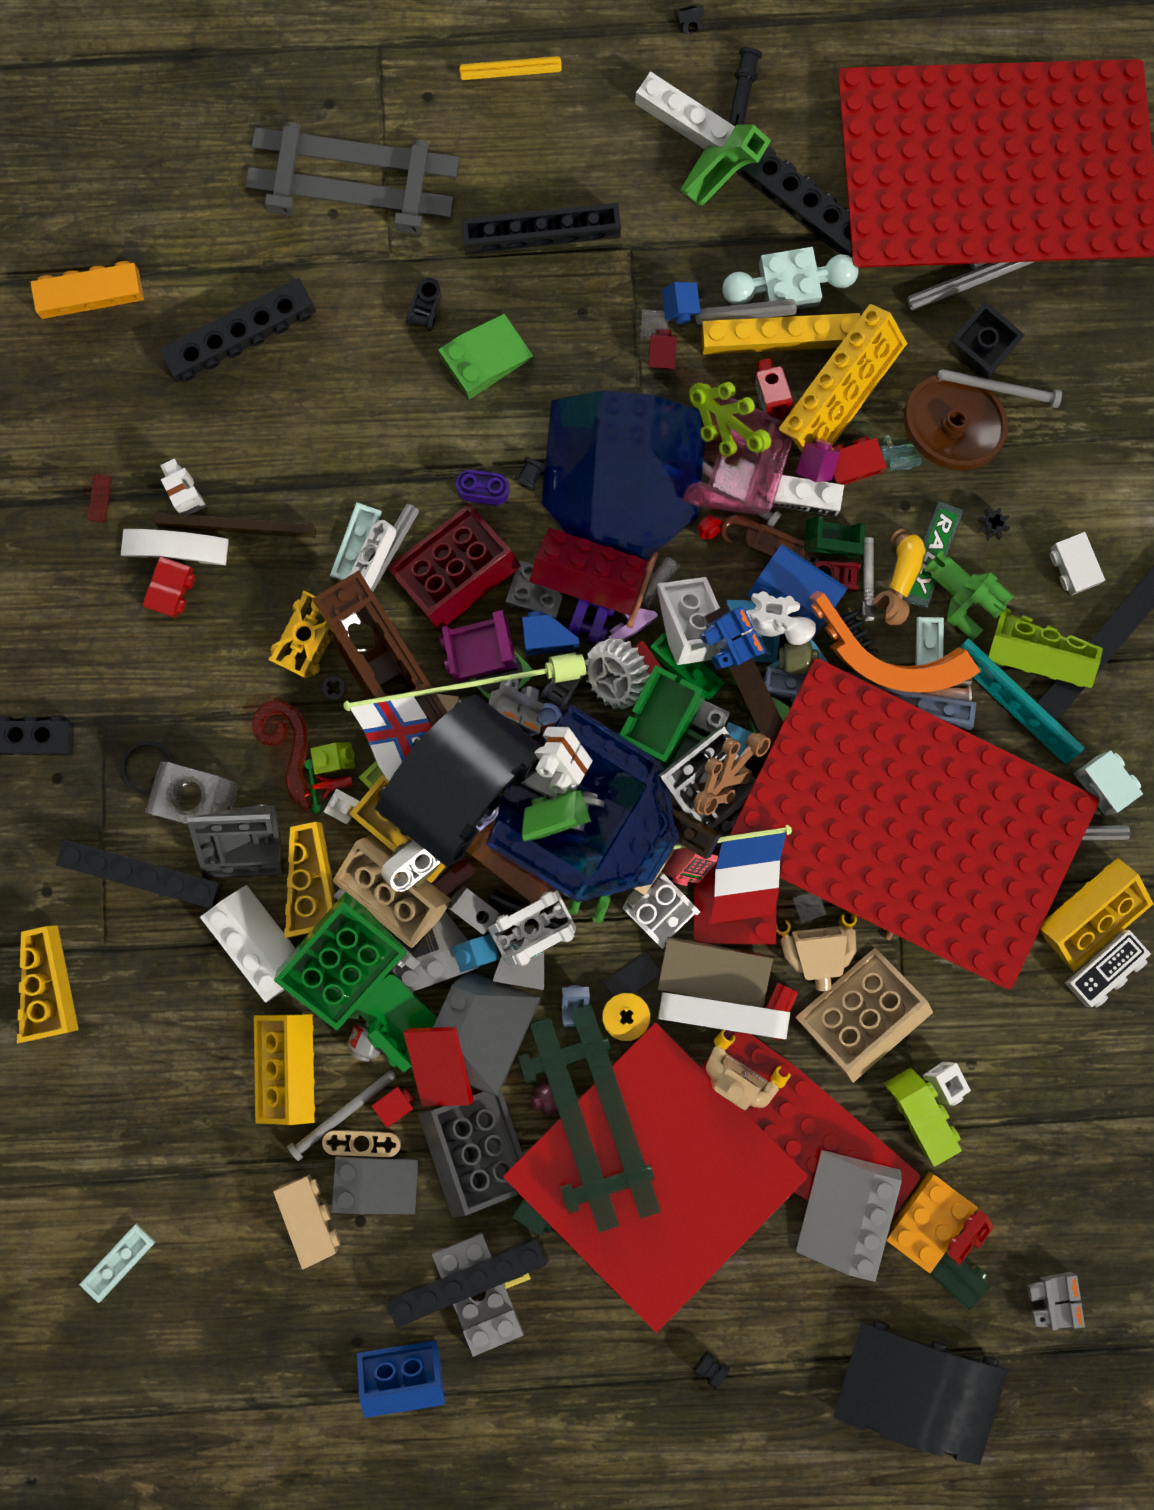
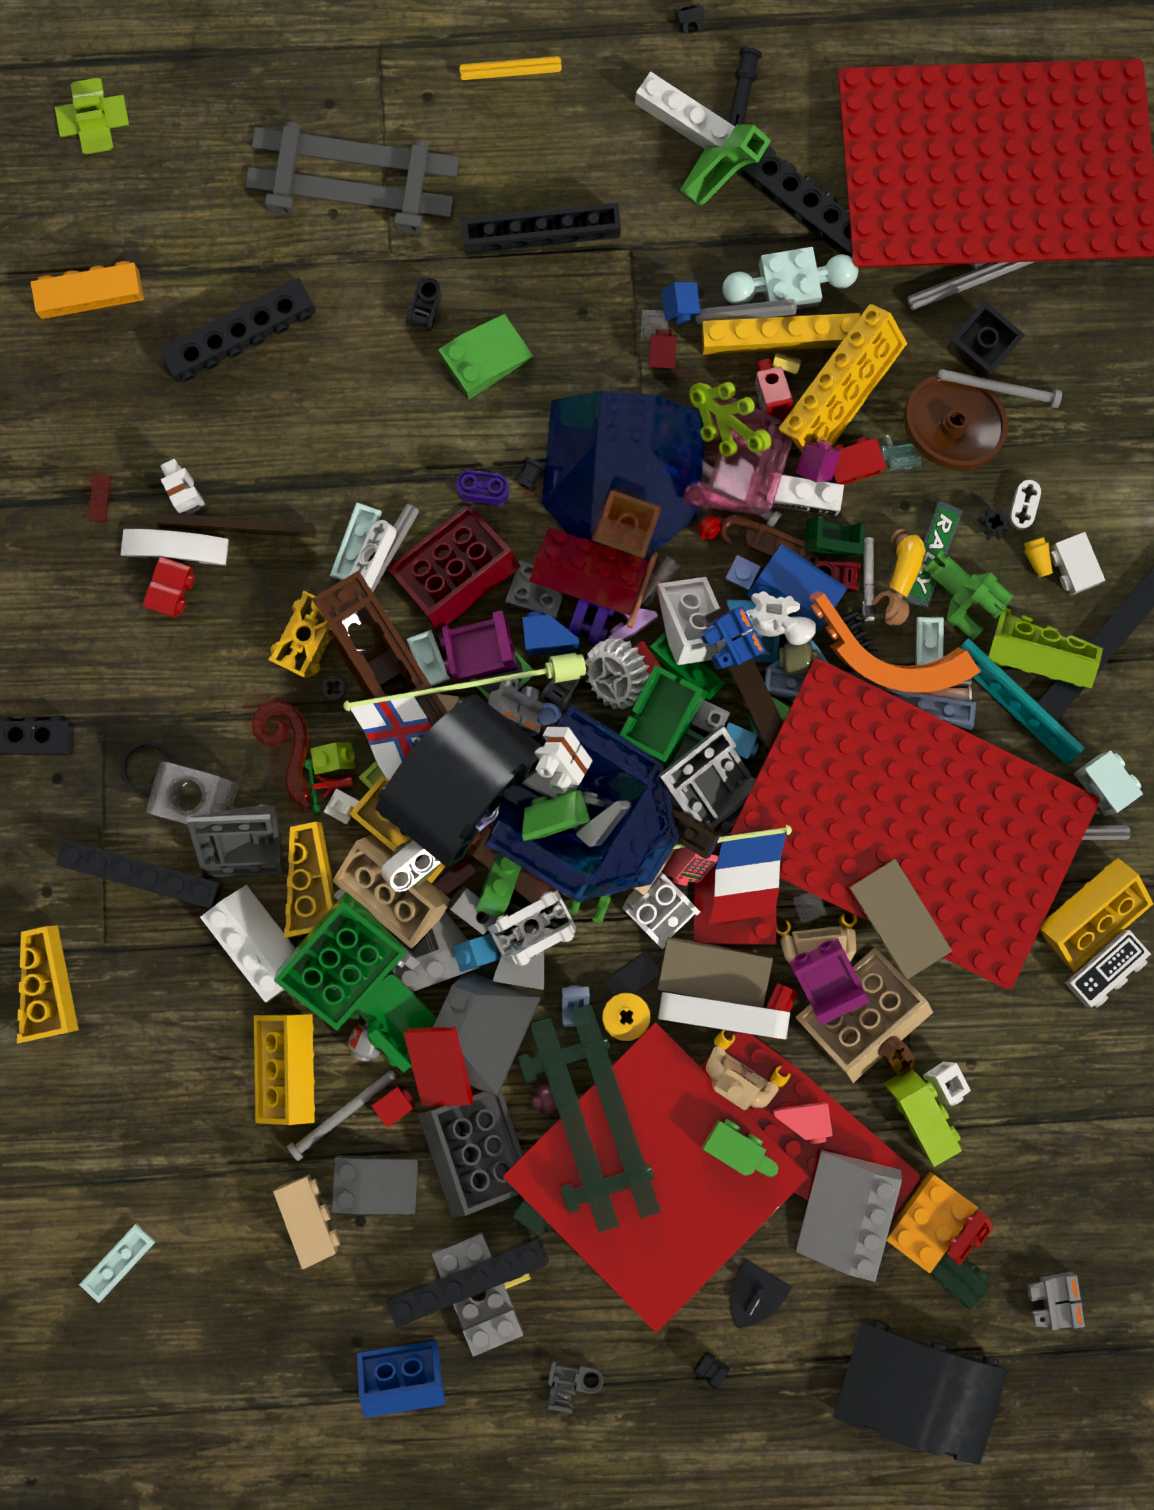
tan beam [322,1130,401,1157] -> none
medium nougat plant [694,733,771,815] -> none
none -> lime piece [55,78,129,154]
none -> light aqua plate [407,630,450,686]
none -> bright green hinge [476,839,525,917]
none -> dark grey piece [548,1359,603,1414]
none -> light grey slope [576,801,631,847]
none -> clear orange slope [591,490,662,558]
none -> bright green hinge [701,1119,779,1177]
none -> light blue plate [725,555,761,591]
none -> black shield [731,1259,792,1328]
none -> light yellow tile [772,352,801,374]
none -> coral slope [772,1102,833,1144]
none -> magenta panel [790,939,869,1025]
none -> dark tan tile [848,859,952,980]
none -> reddish brown beam [880,1036,916,1076]
none -> white beam [1009,480,1041,530]
none -> yellow cone [1024,537,1053,578]

